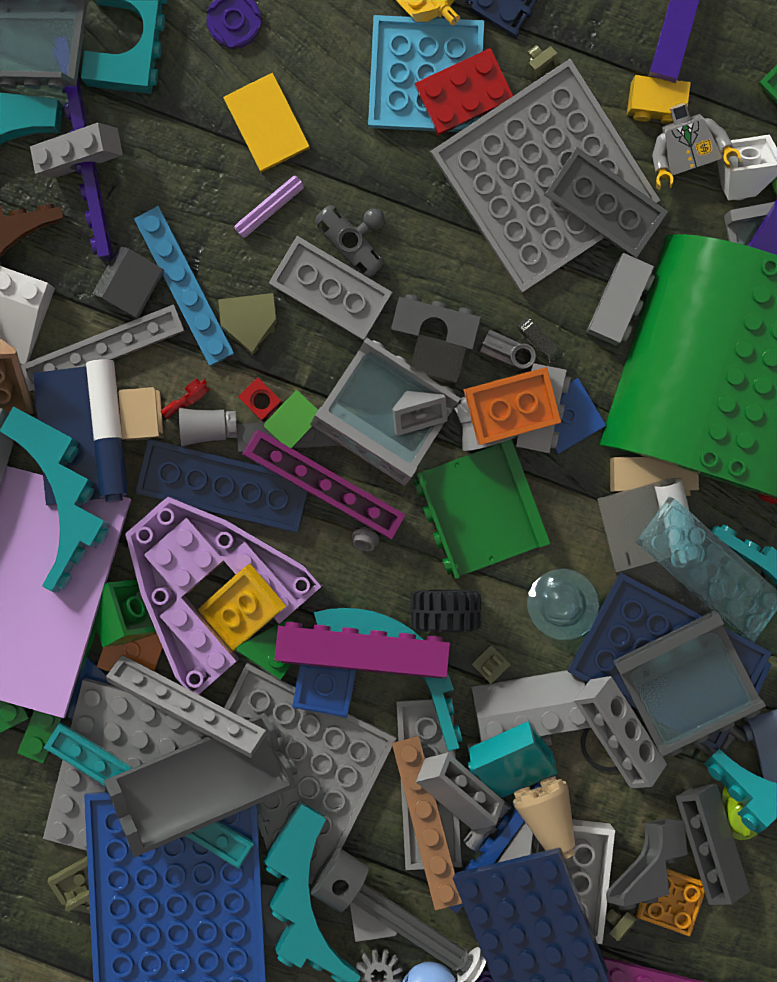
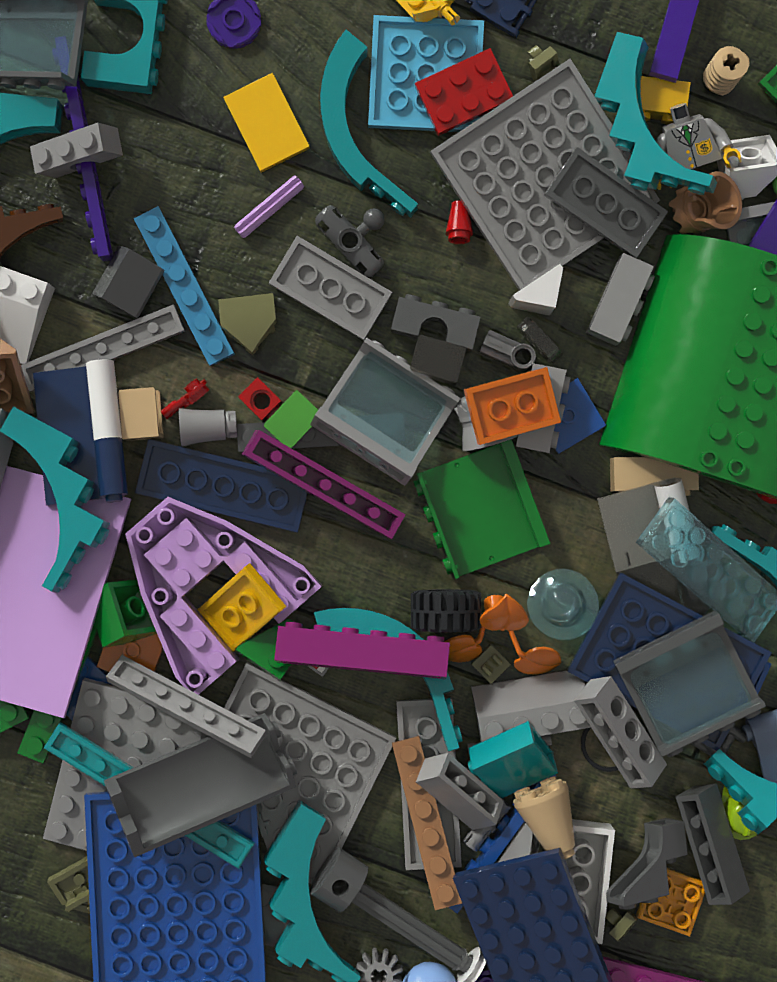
blue plate [292,665,356,718] -> none
light grey slope [350,902,398,942] -> none
light grey plate [352,527,380,551] -> none
light grey slope [392,391,448,436] -> none
none -> teal arch [320,30,418,218]
none -> orange plant [444,594,562,675]
none -> red cone [445,201,473,244]
none -> white slope [508,264,563,315]
none -> teal arch [594,32,717,195]
none -> medium nougat hat [669,171,742,235]
none -> tan piece [703,46,749,96]

